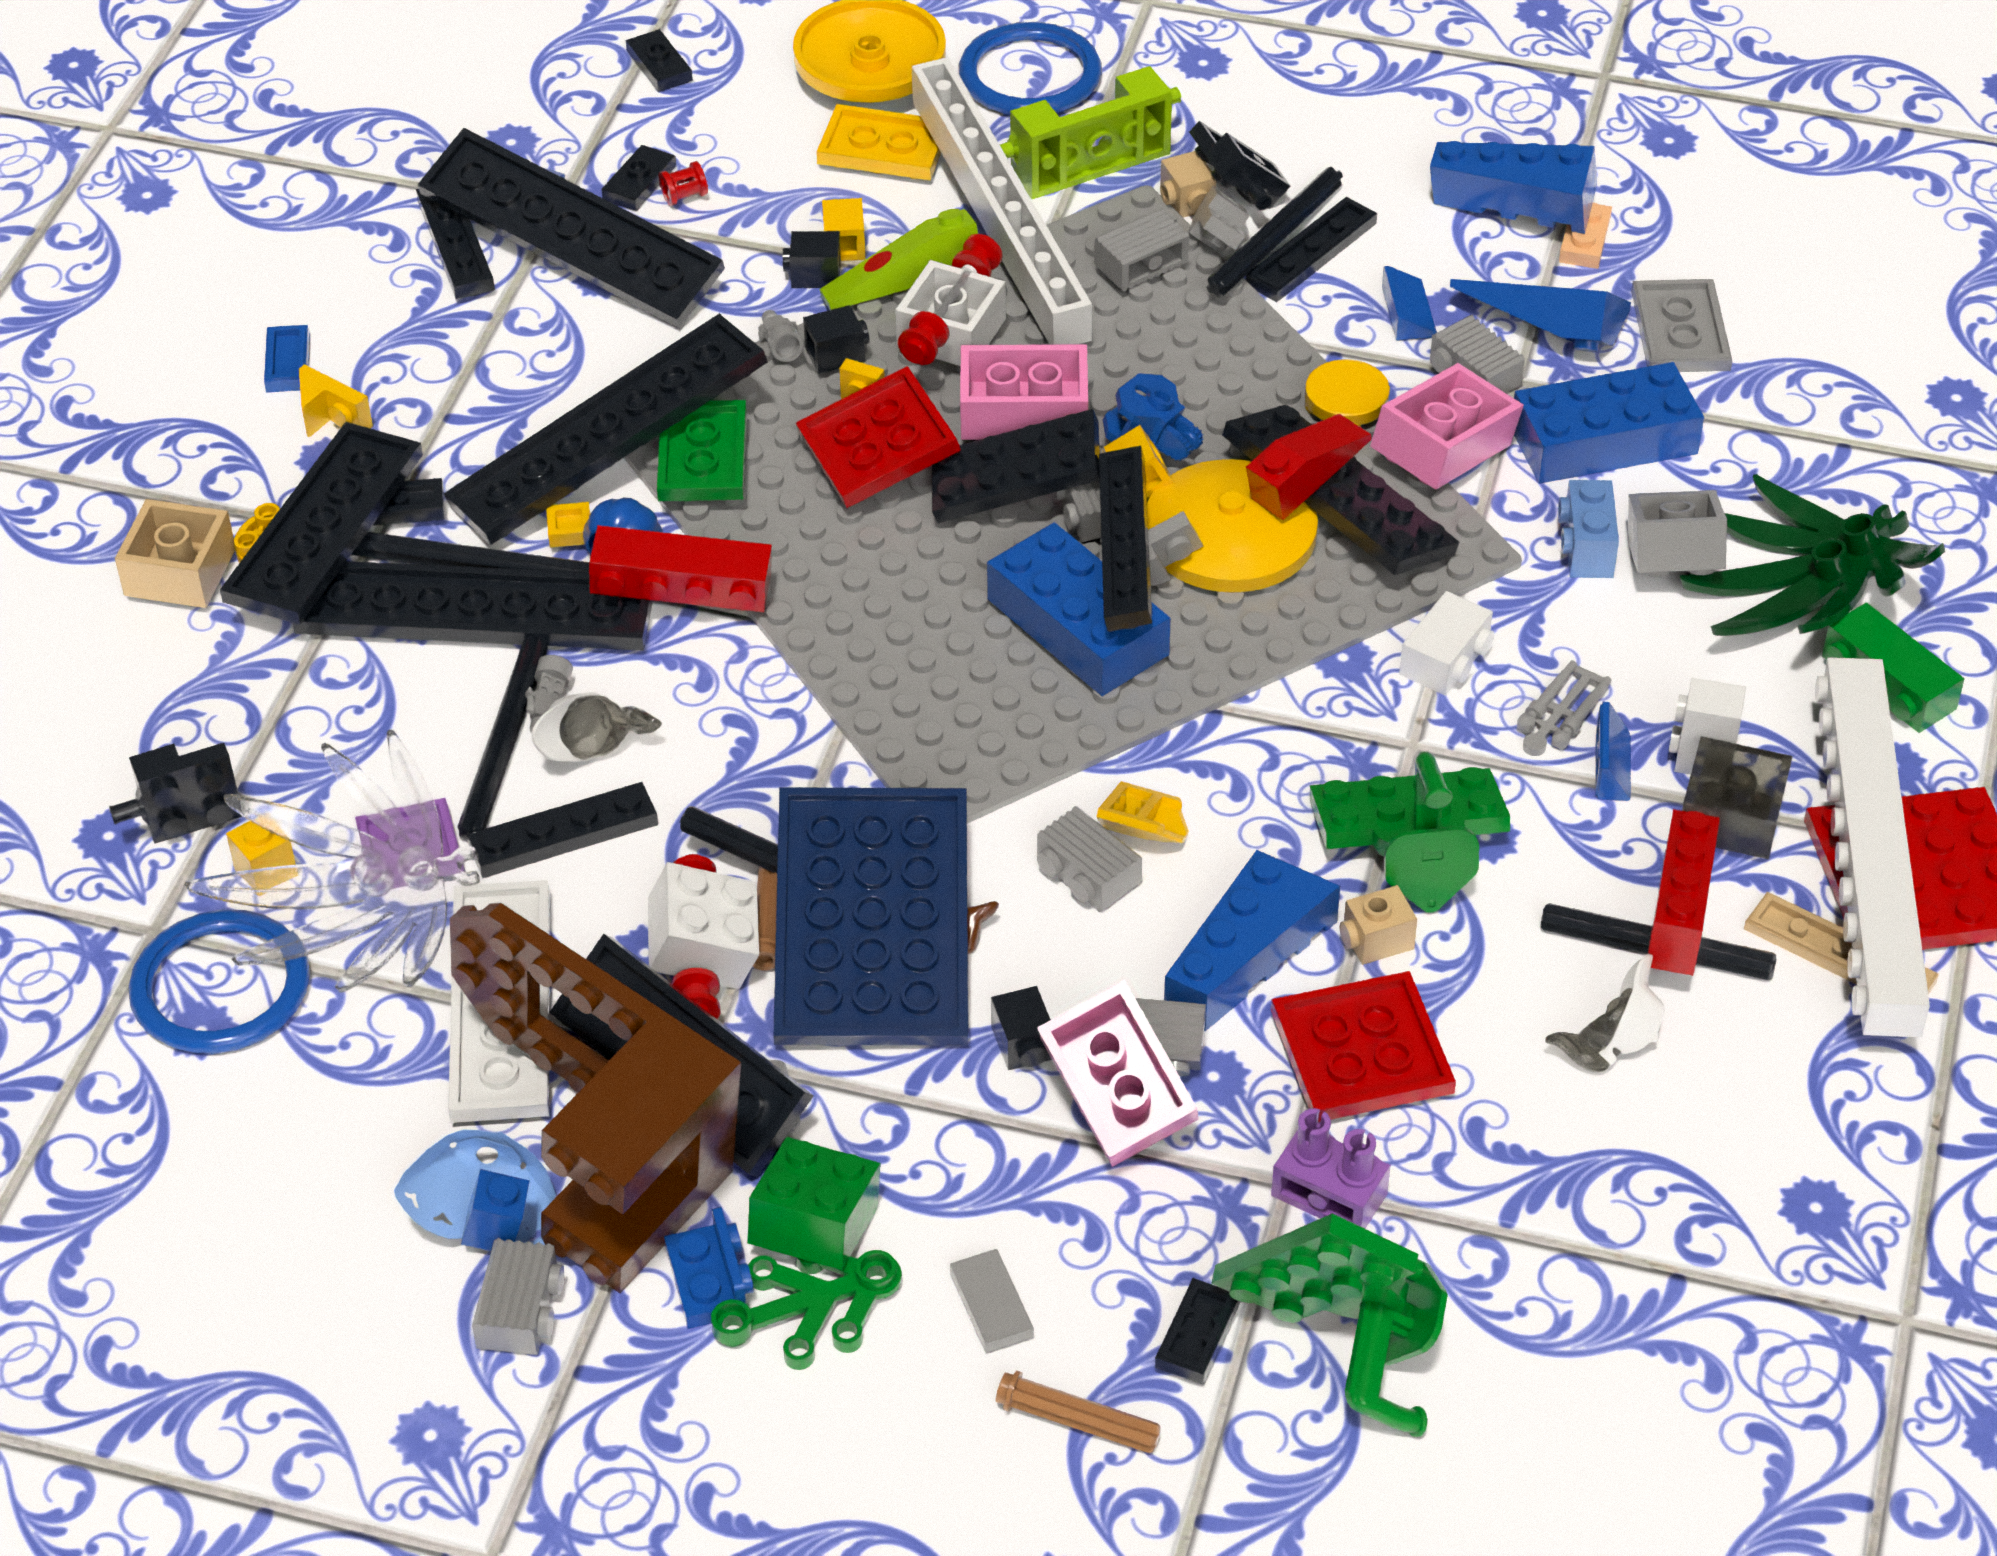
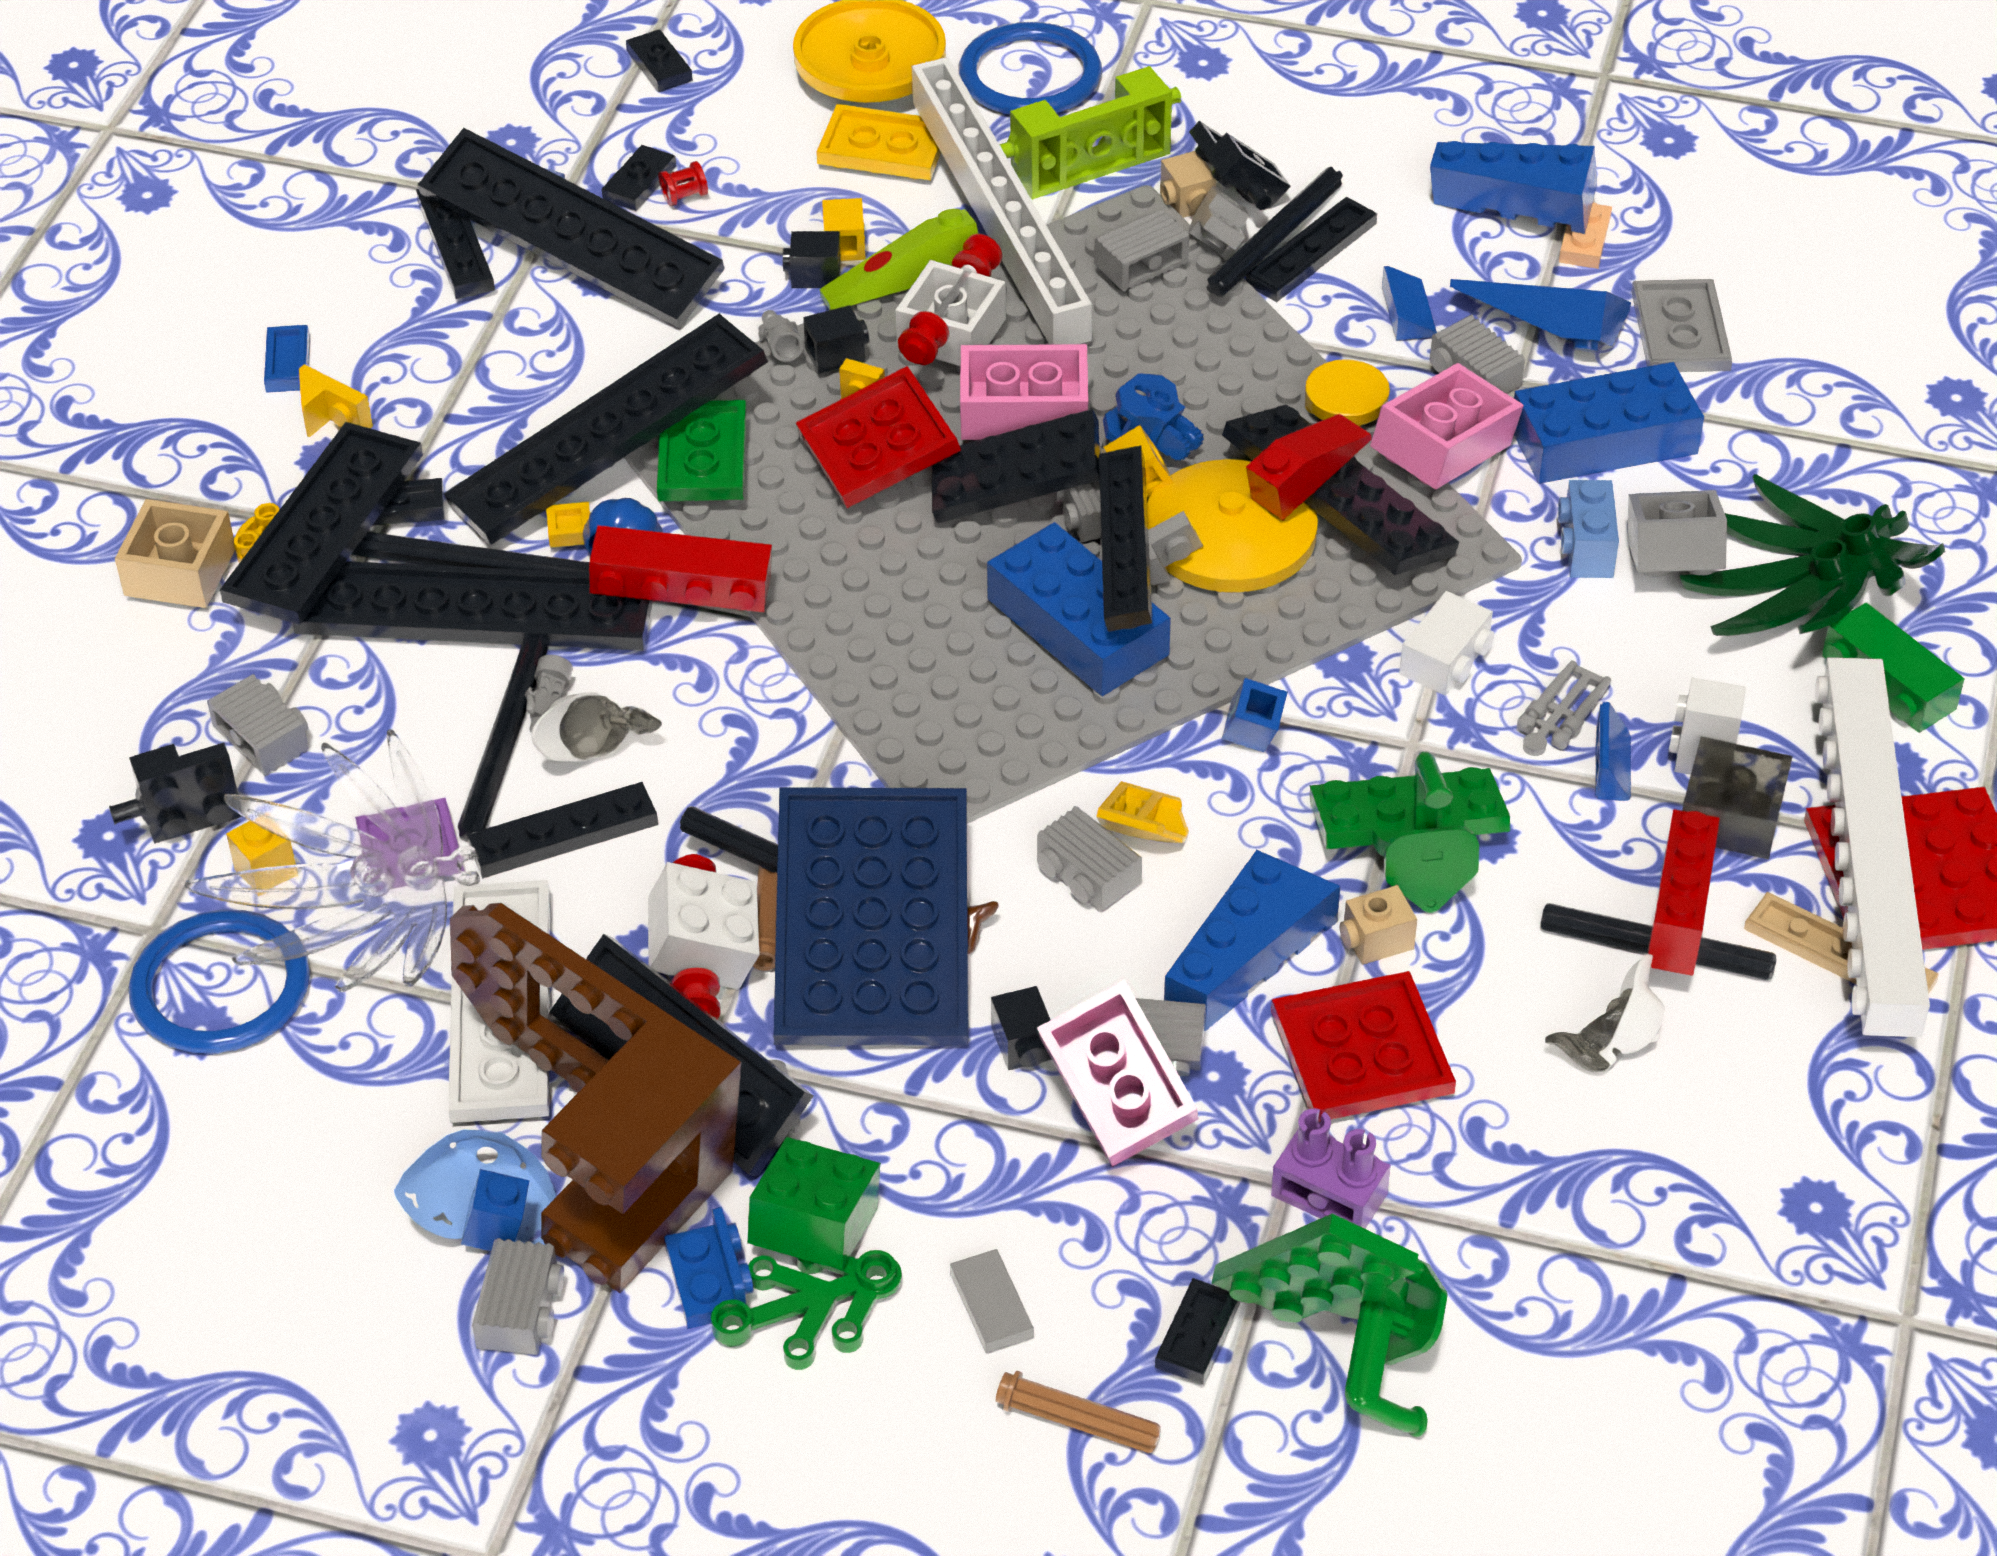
none -> light grey brick [207,674,309,775]
none -> blue brick [1221,678,1288,752]

